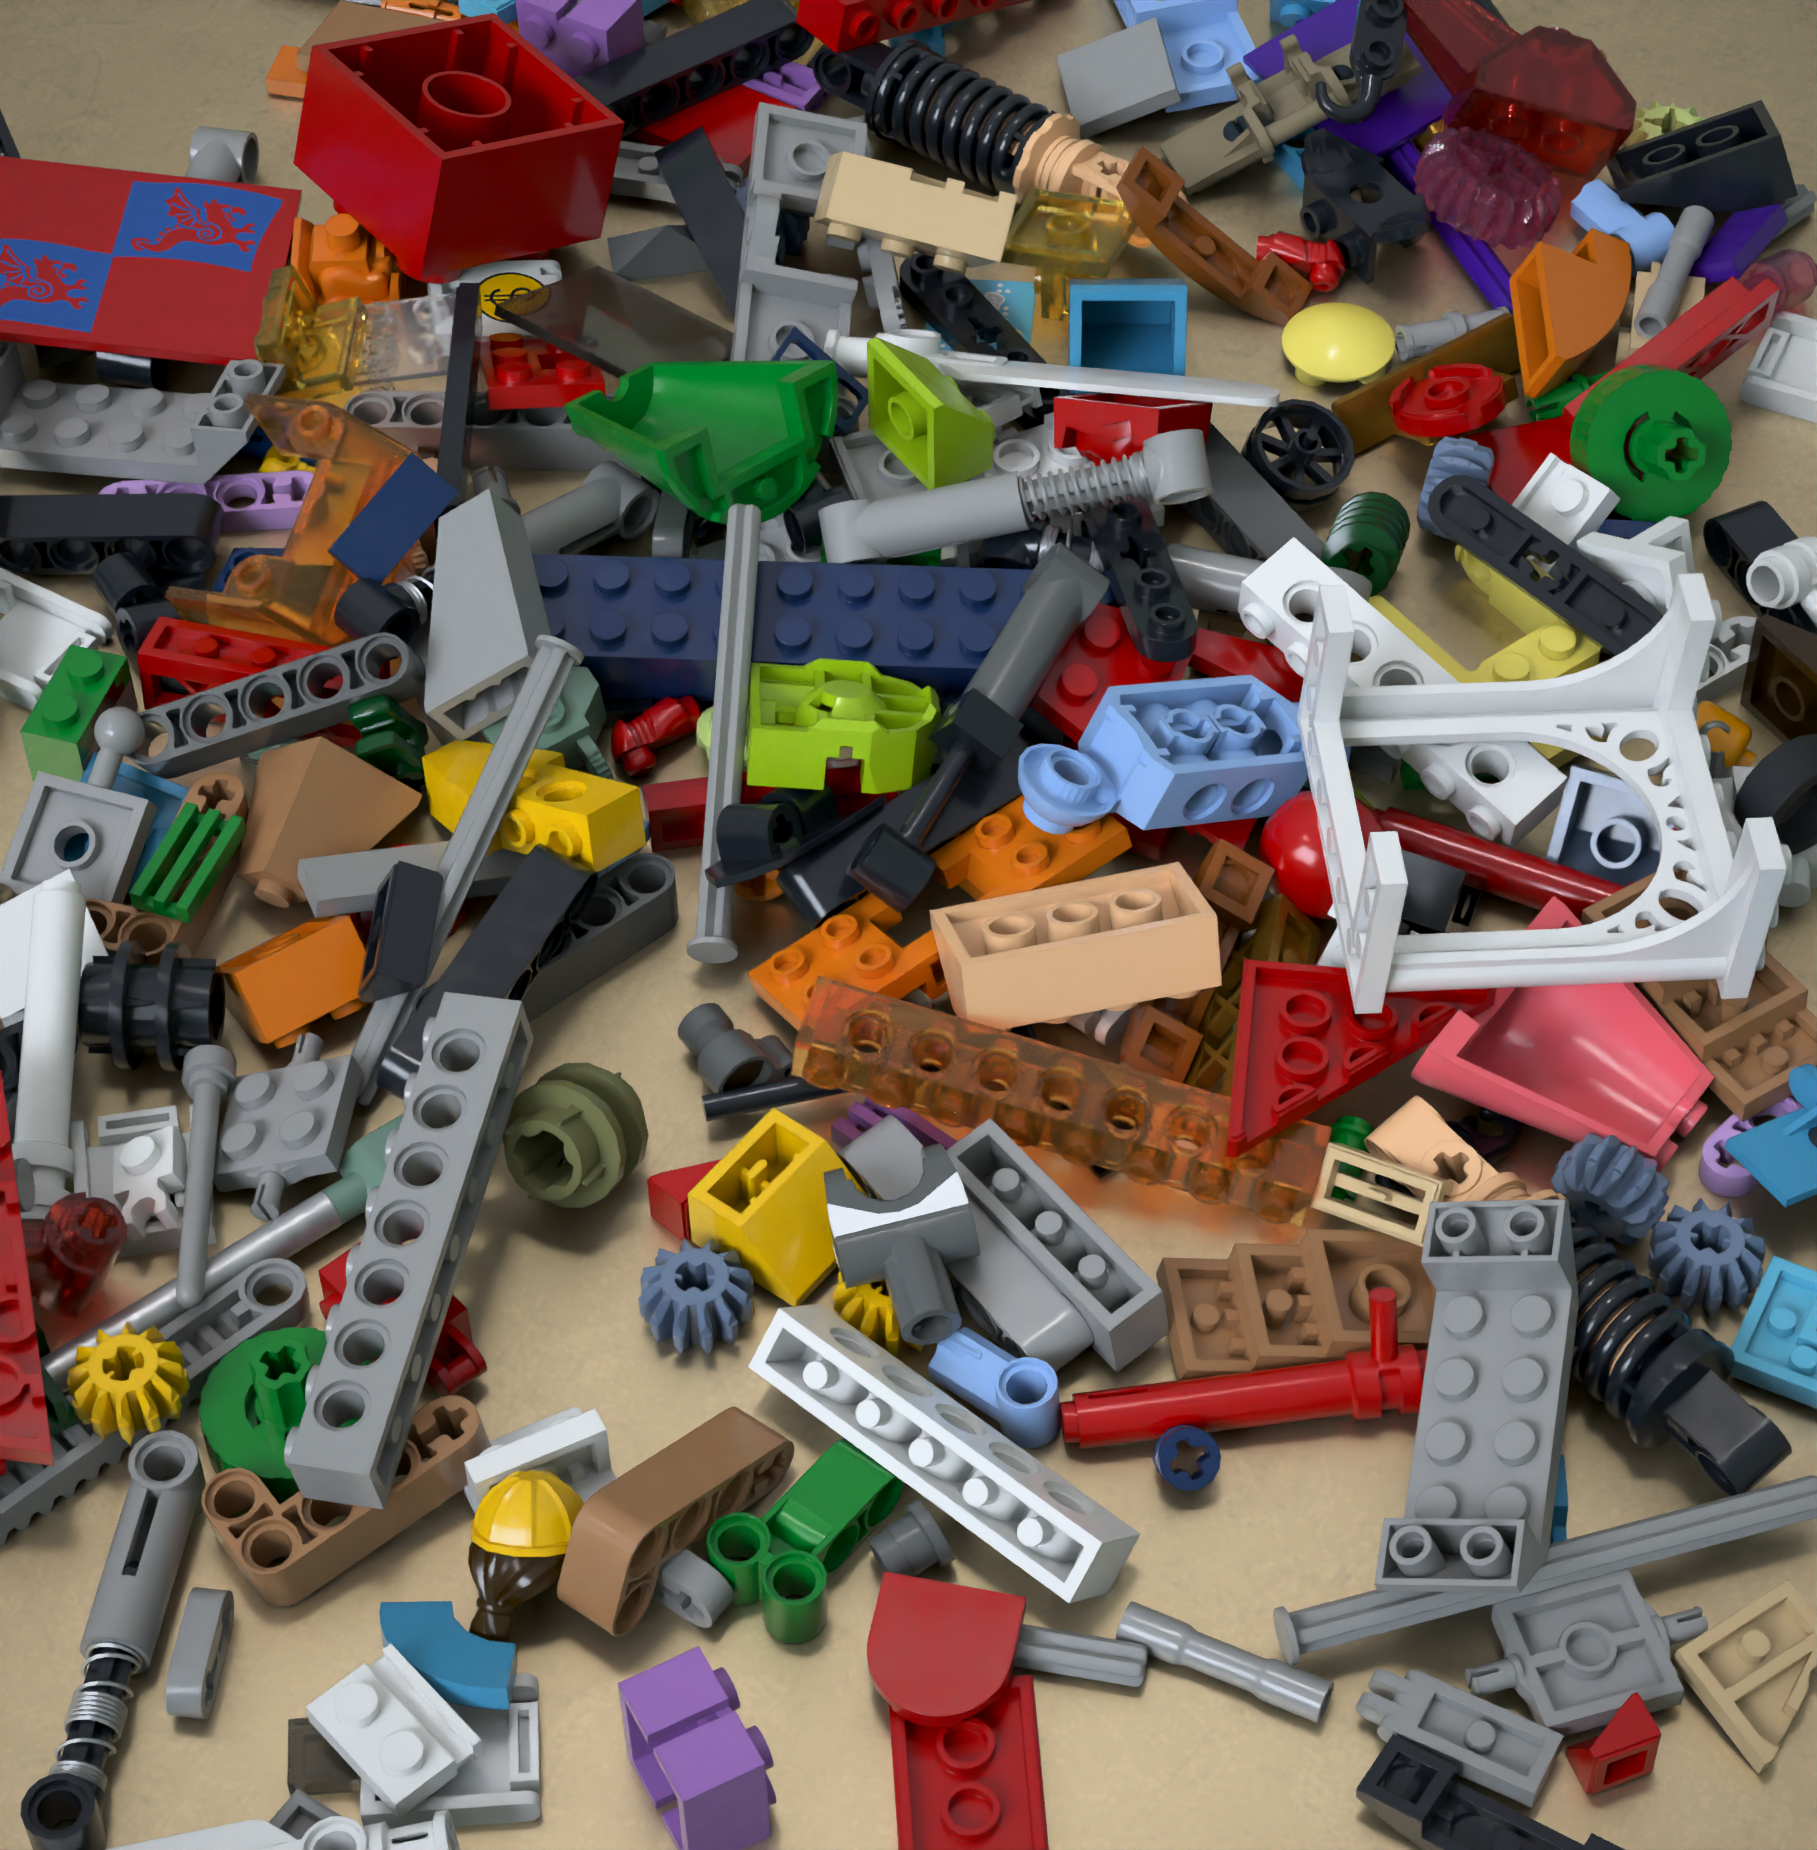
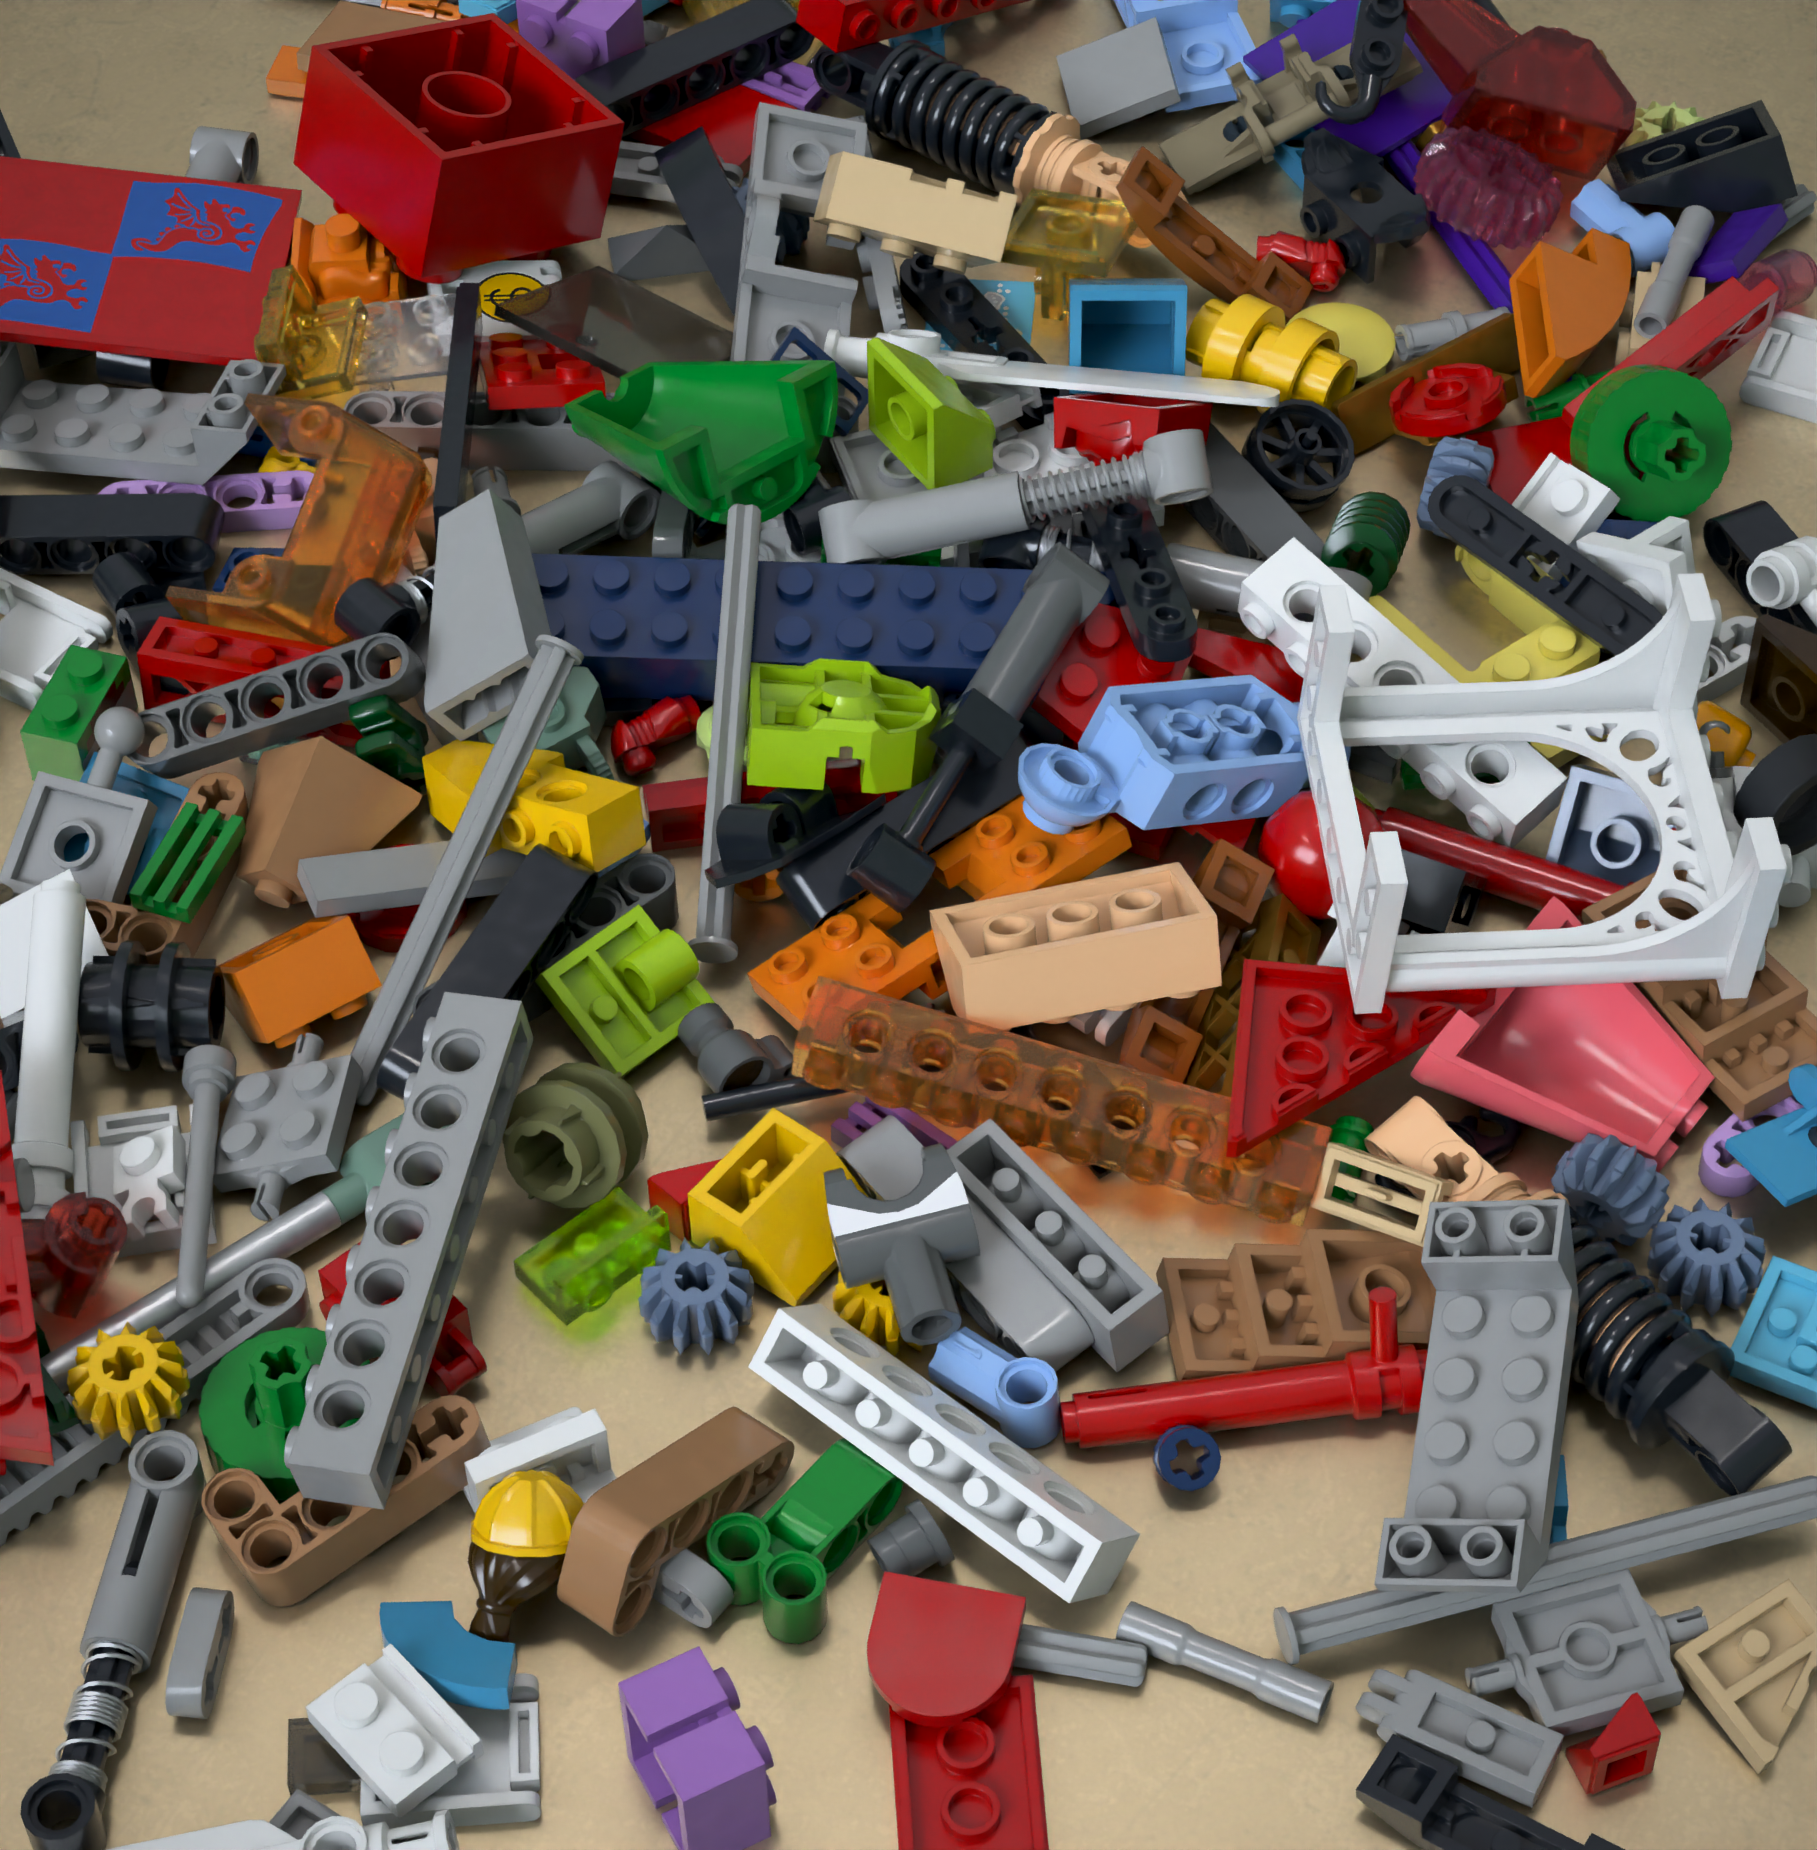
dark blue slope [327,452,459,584] -> none
black slope [357,860,443,1003] -> none
none -> clear neon green bracket [513,1187,671,1326]
none -> lime plate [535,904,716,1078]
none -> yellow piece [1185,294,1358,414]

